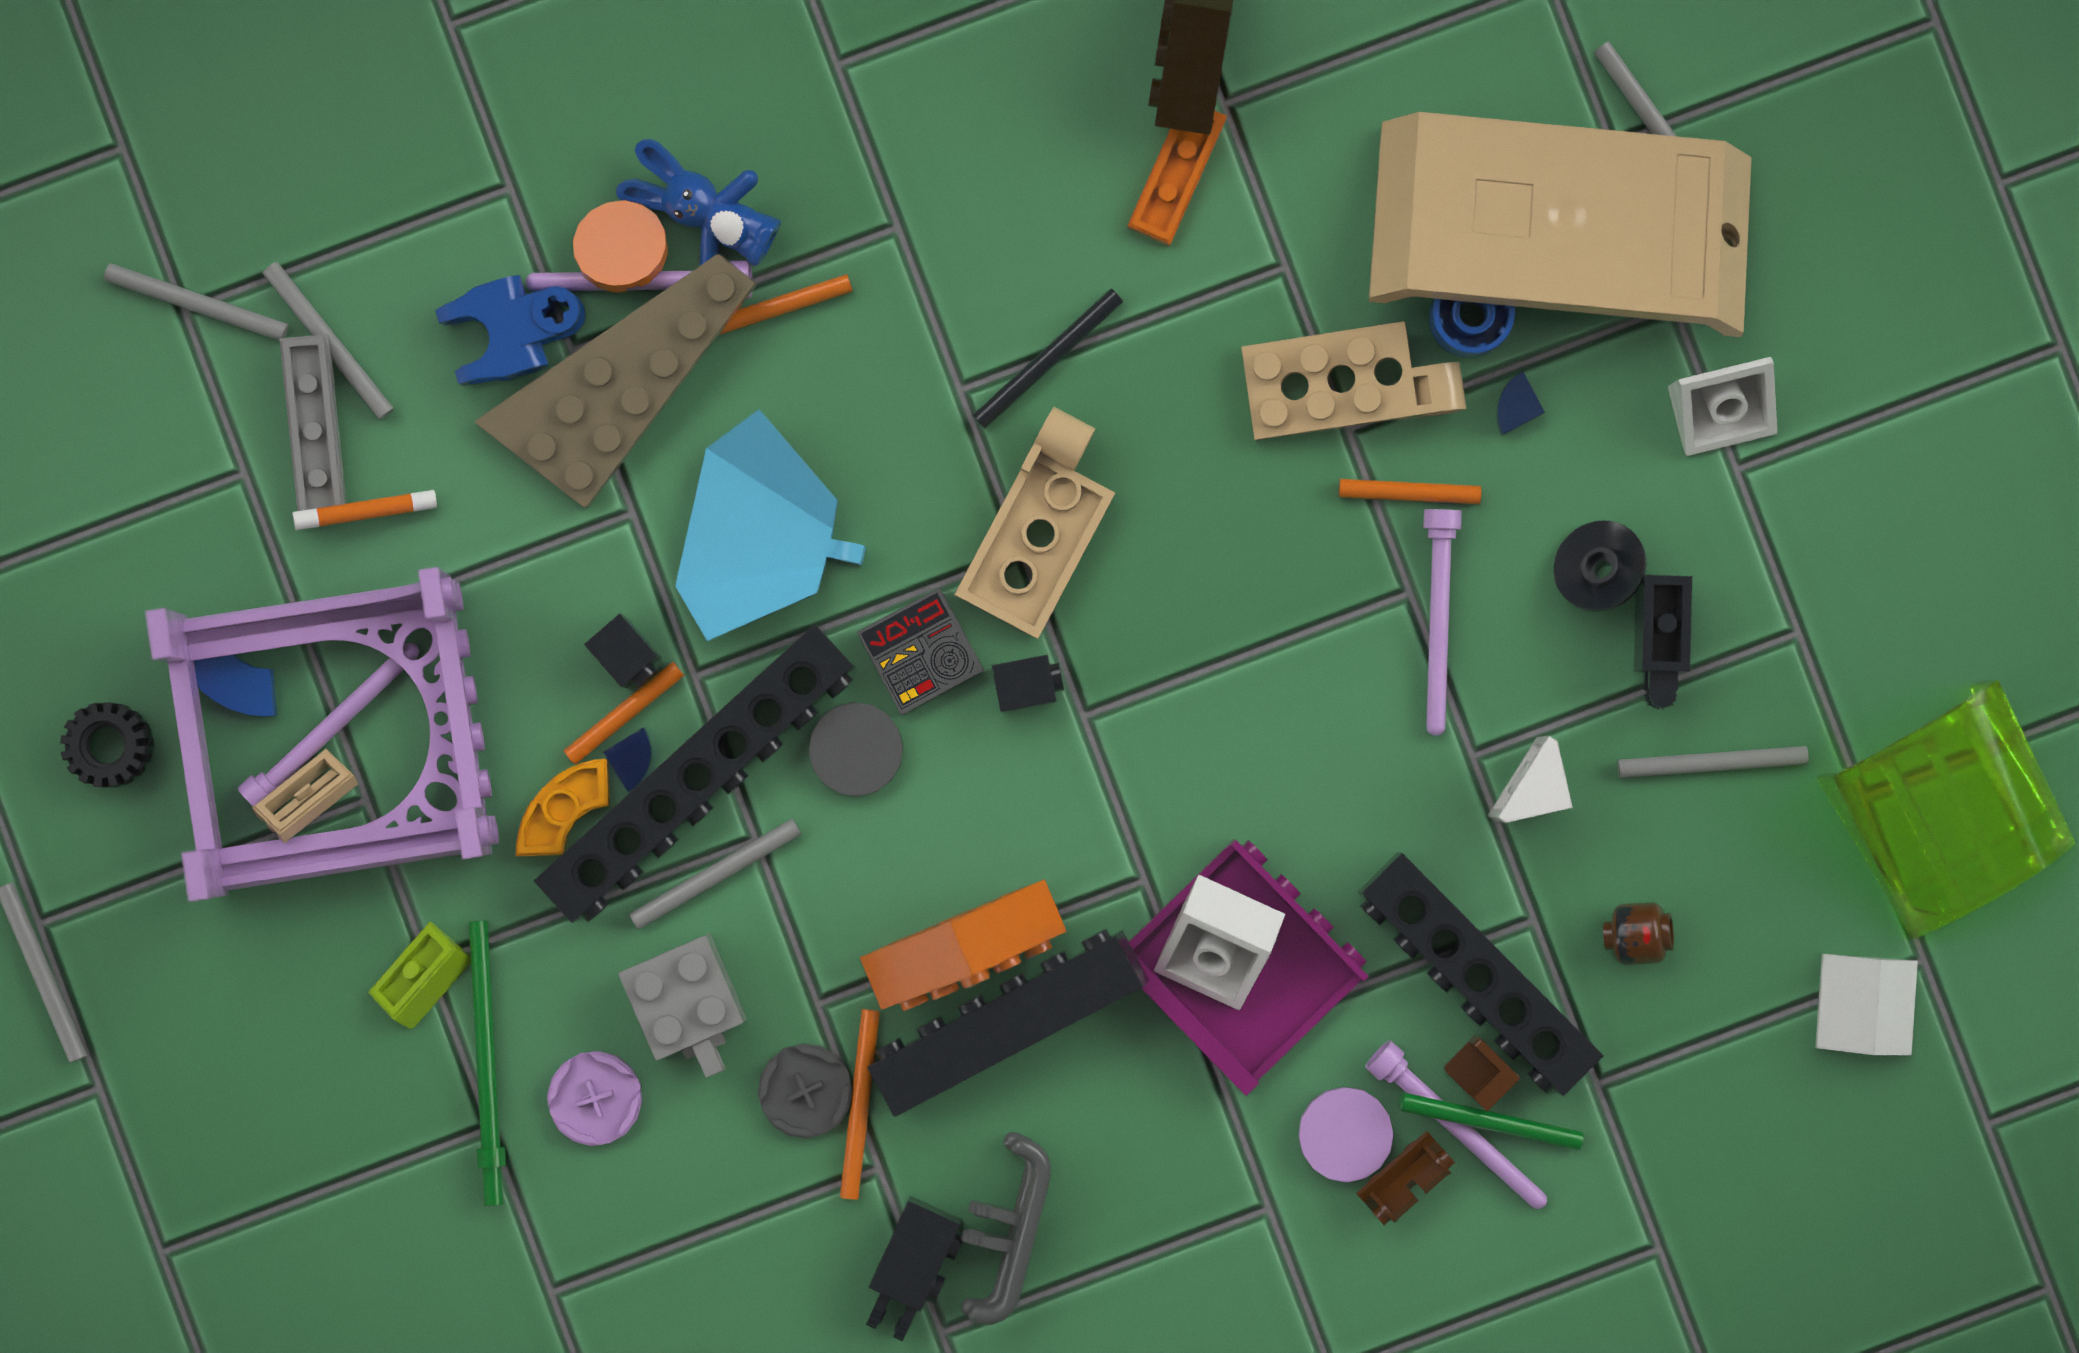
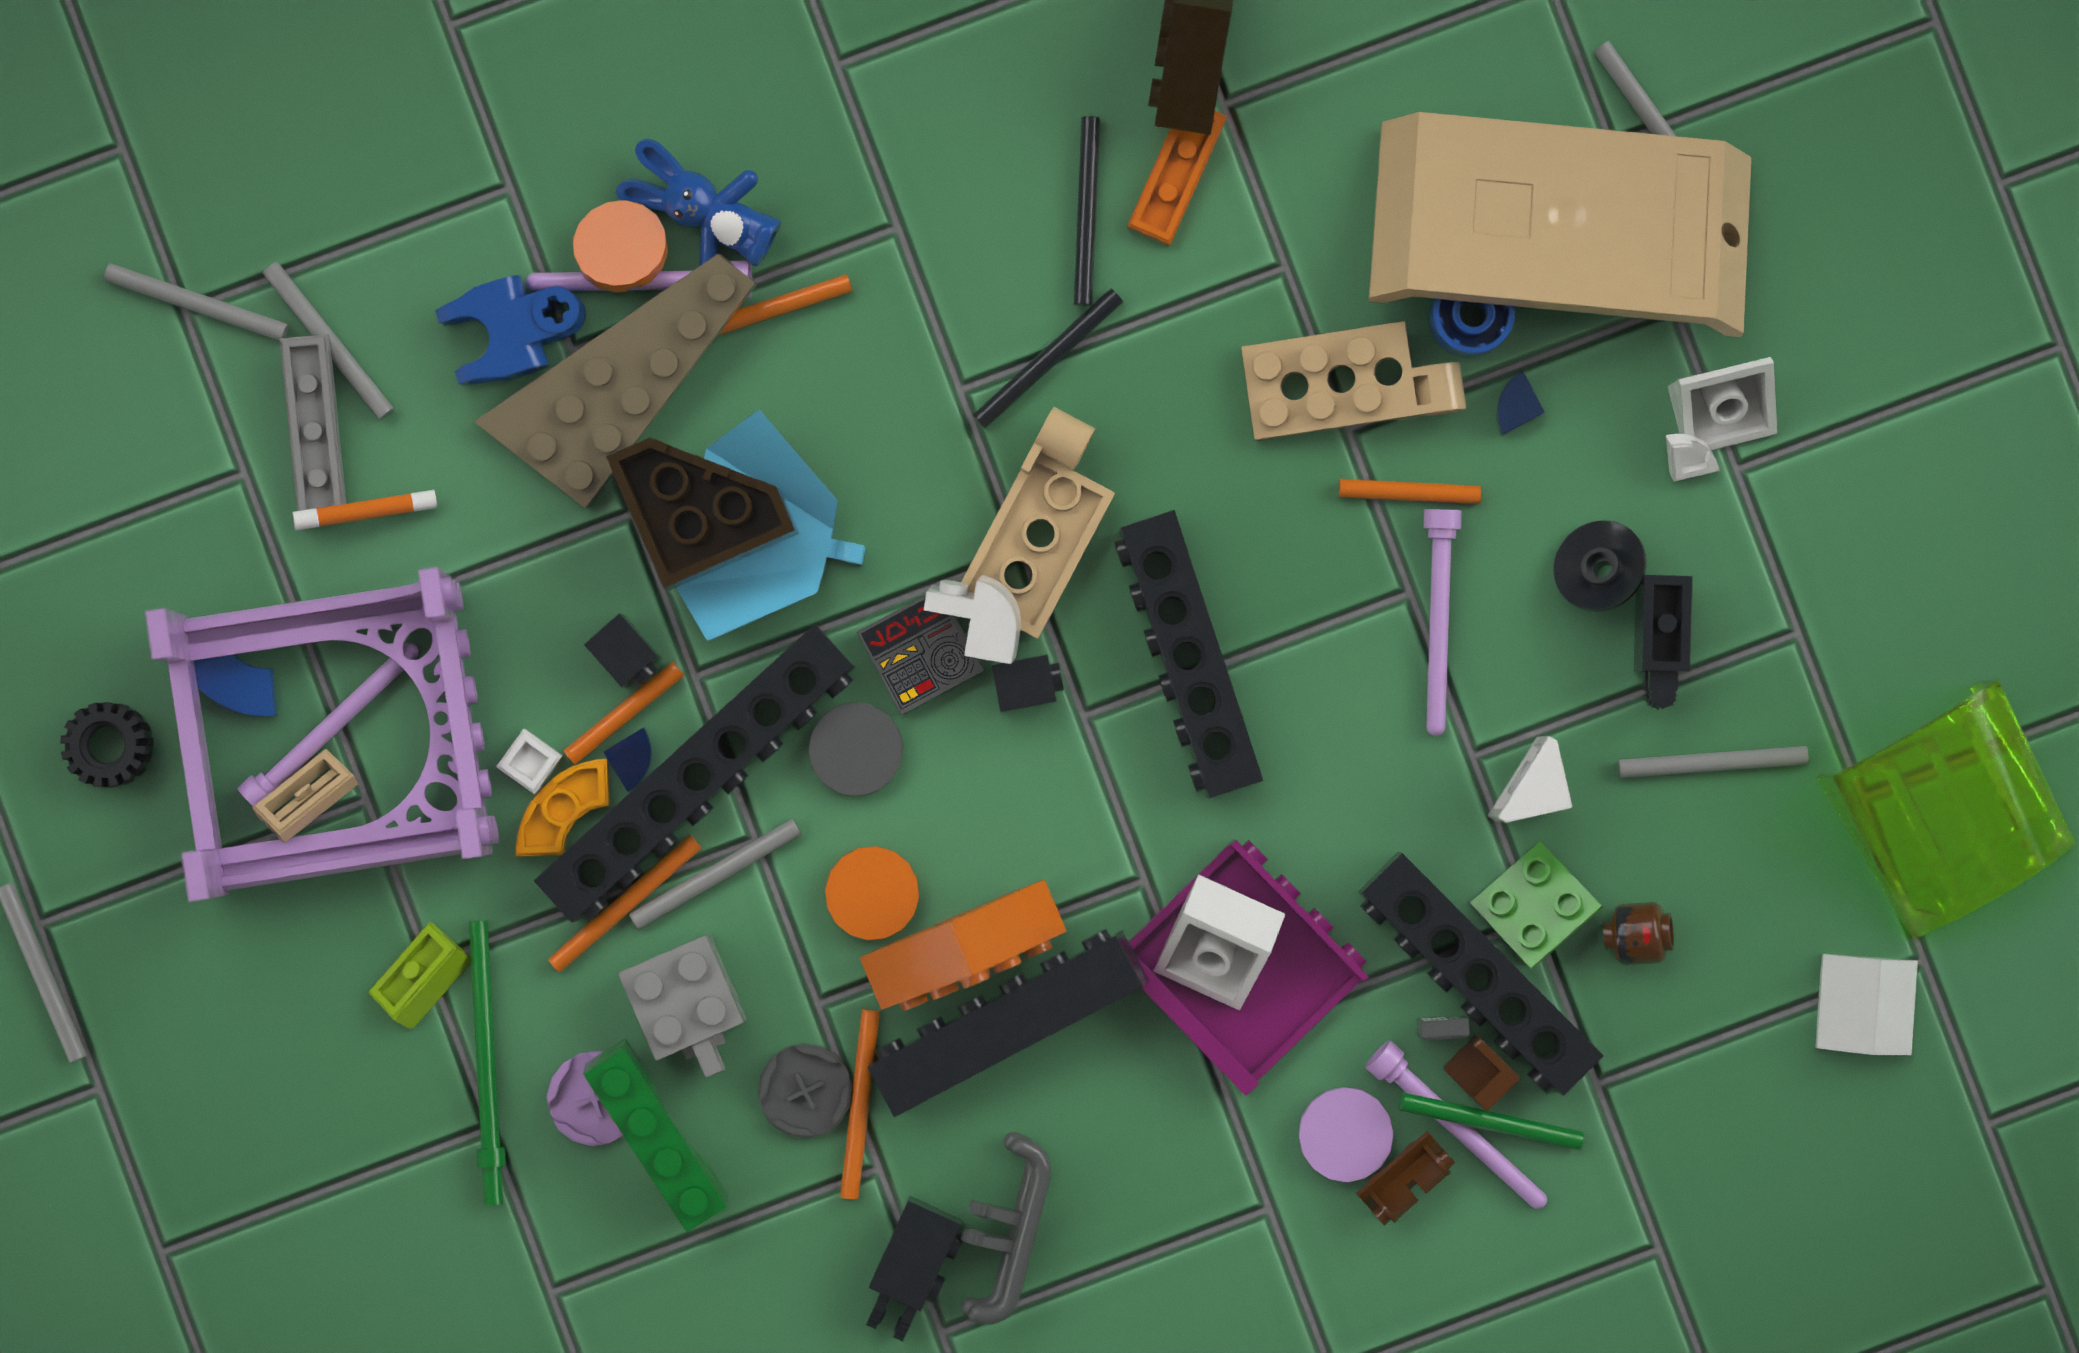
none -> white tile [496,729,564,794]
none -> orange bar [548,834,702,973]
none -> green arch [583,1038,728,1232]
none -> dark brown brick [606,437,799,591]
none -> orange tile [825,846,920,940]
none -> white brick [924,575,1021,664]
none -> black bar [1073,116,1100,306]
none -> black brick [1114,510,1264,798]
none -> dark grey tile [1417,1016,1470,1040]
none -> bright green hinge [1470,841,1603,970]
none -> white tile [1666,434,1719,482]

